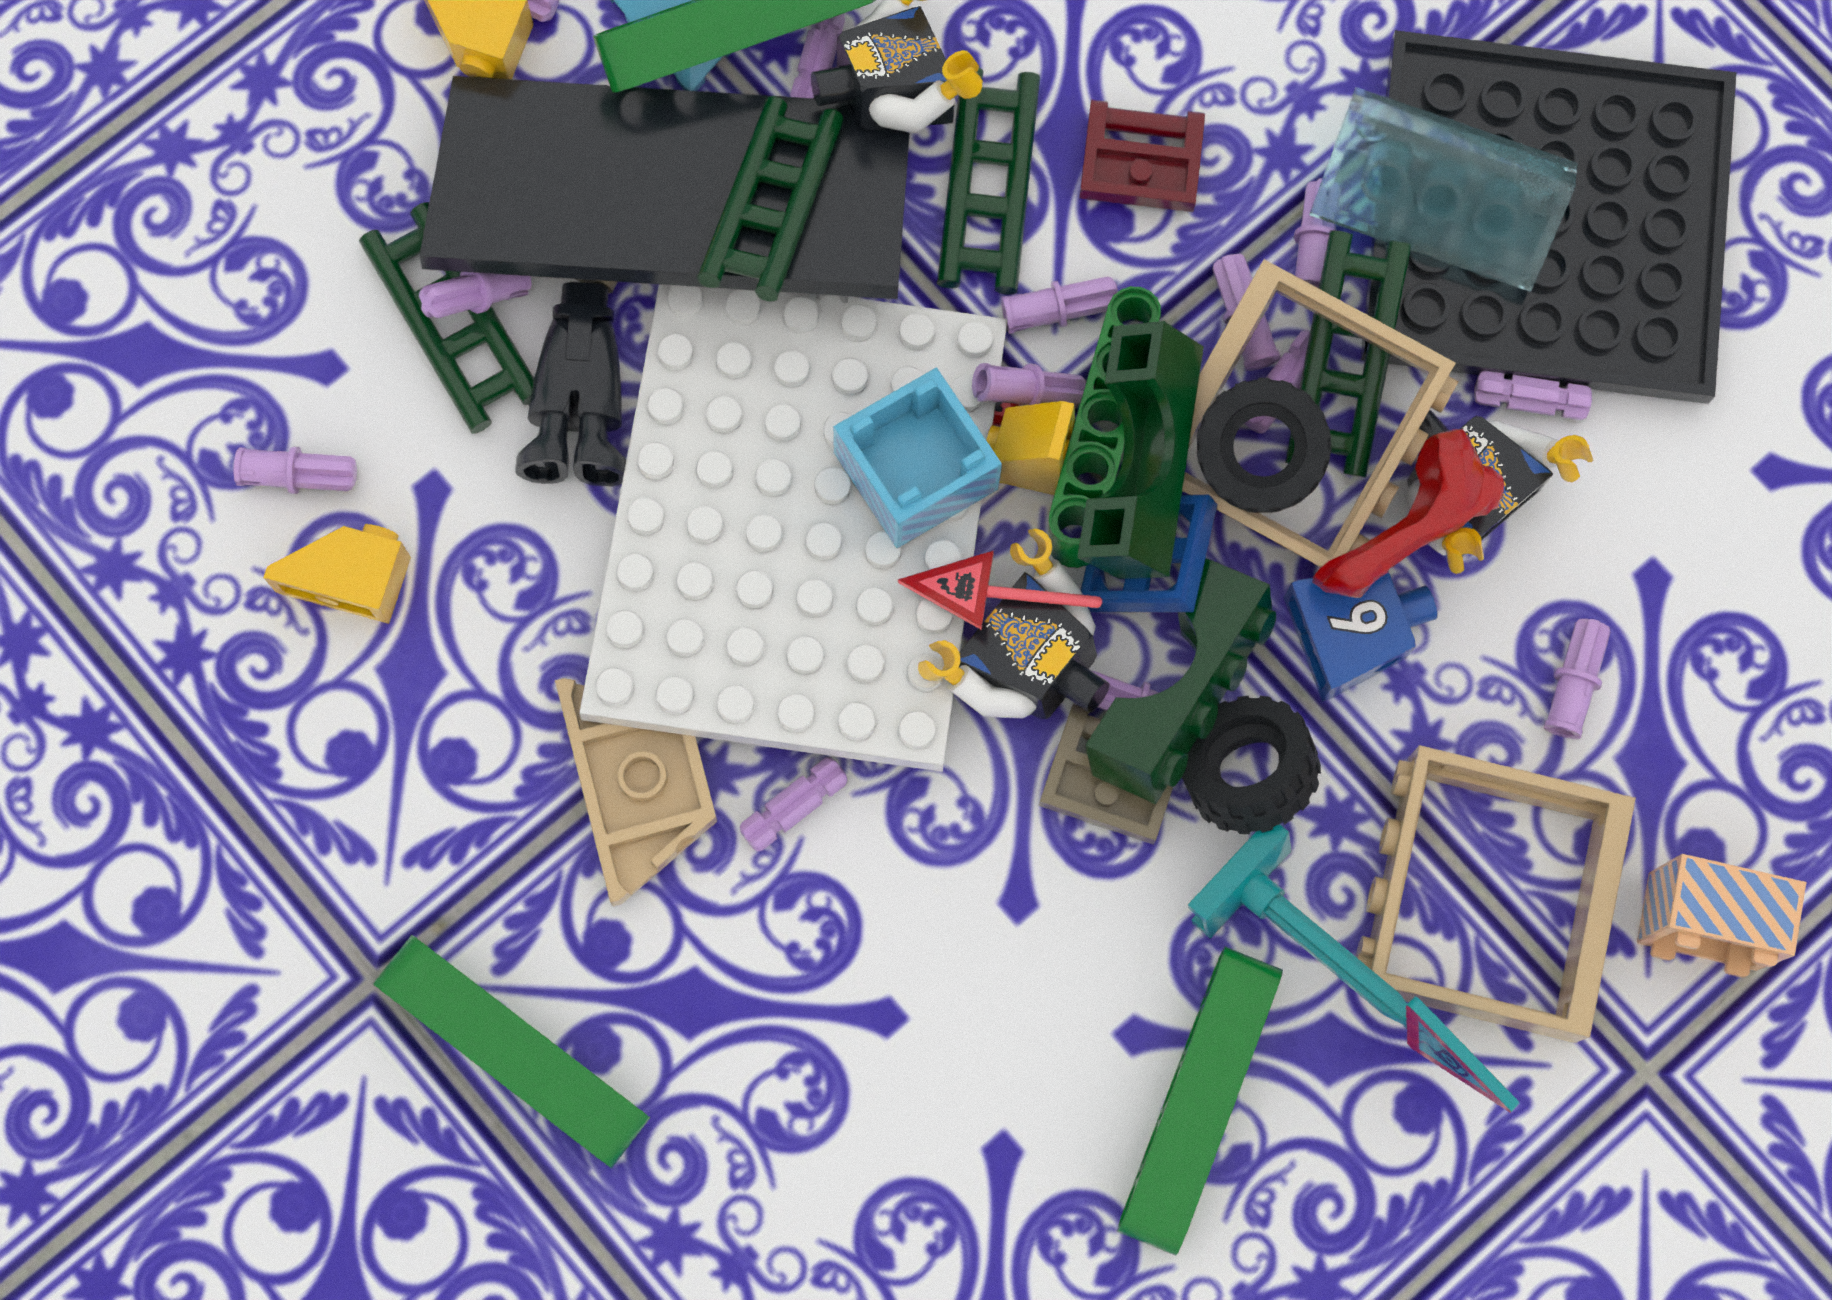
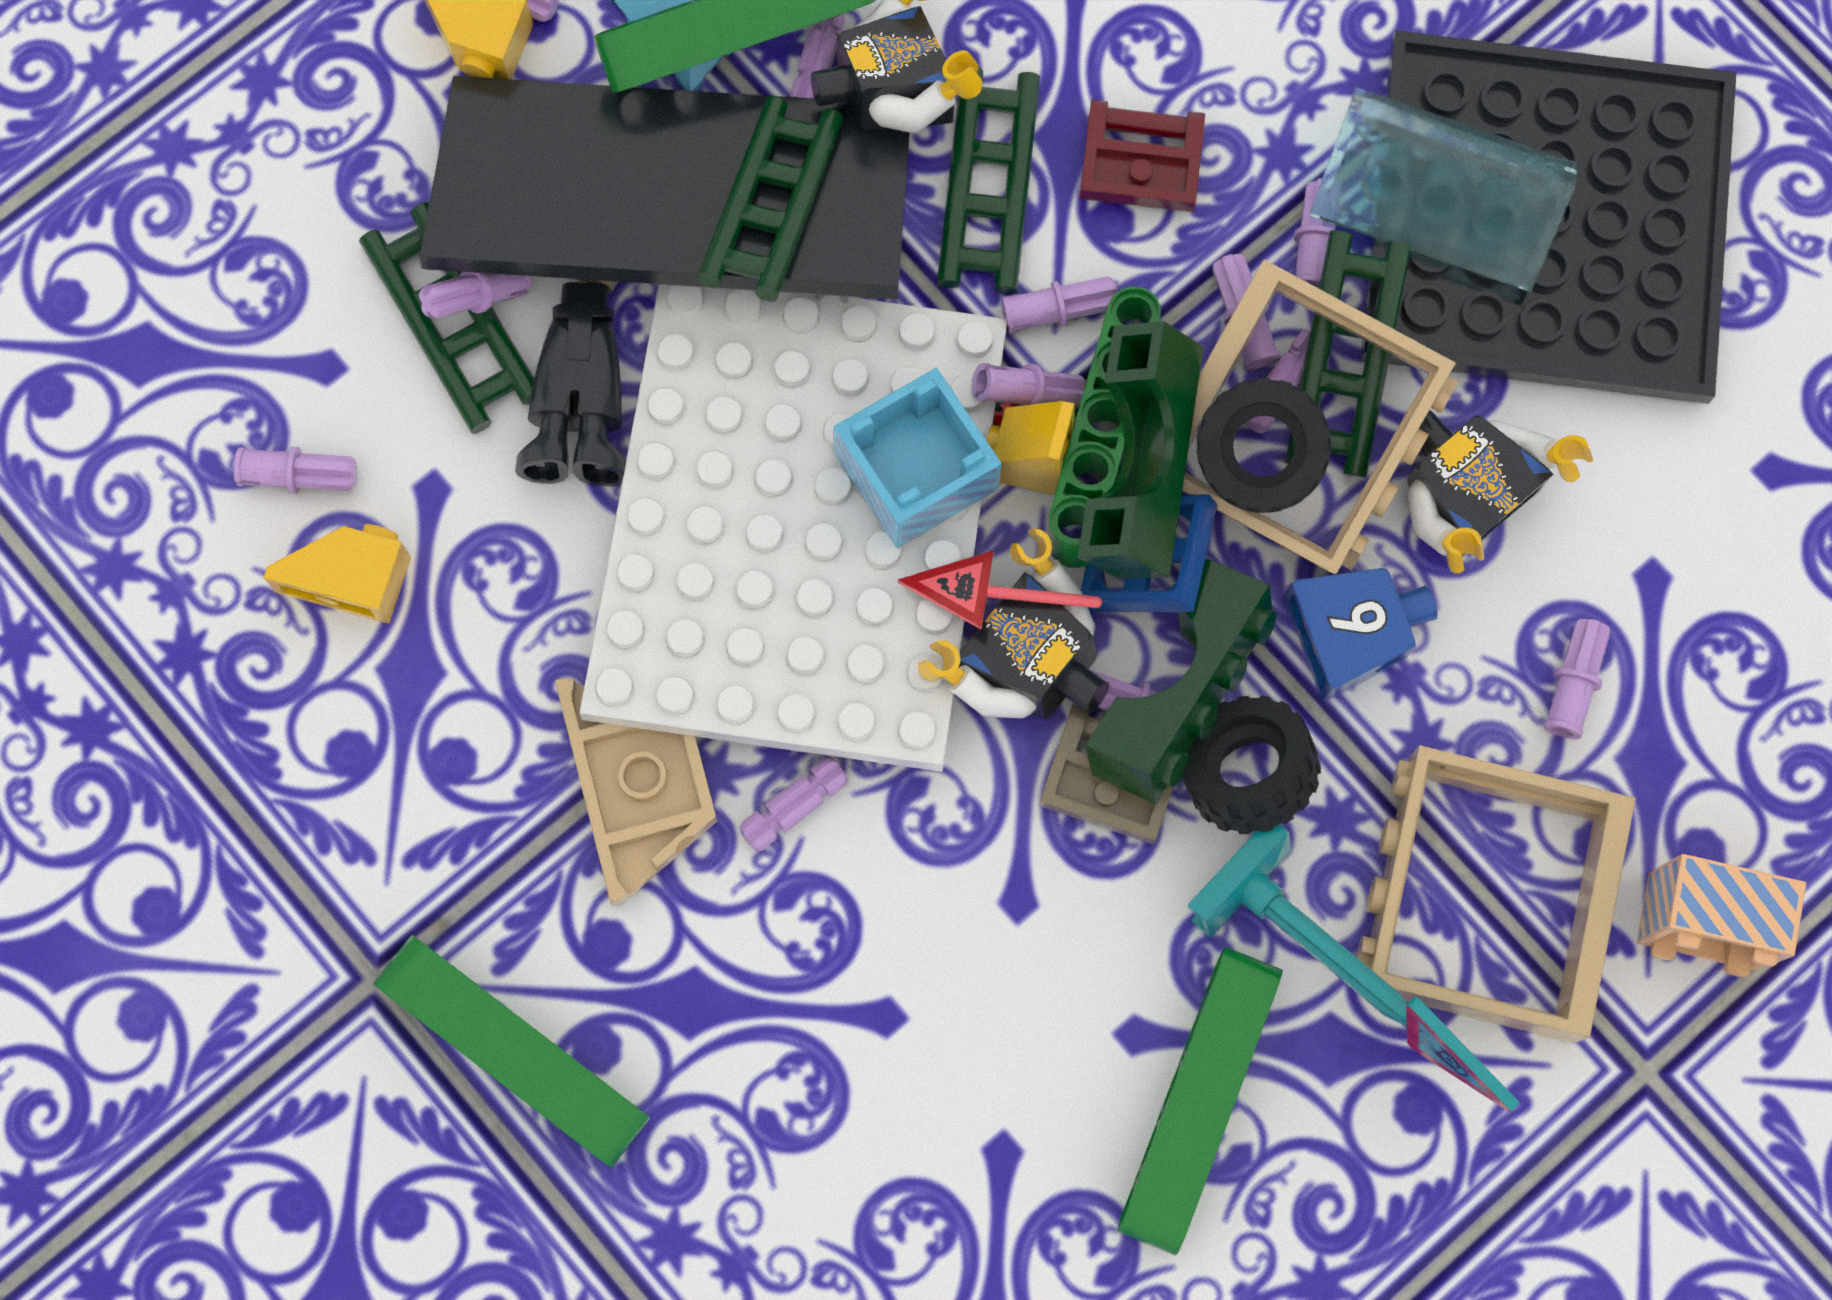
red hair [1312,429,1504,598] -> none
lavender axle [1474,371,1592,420] -> none

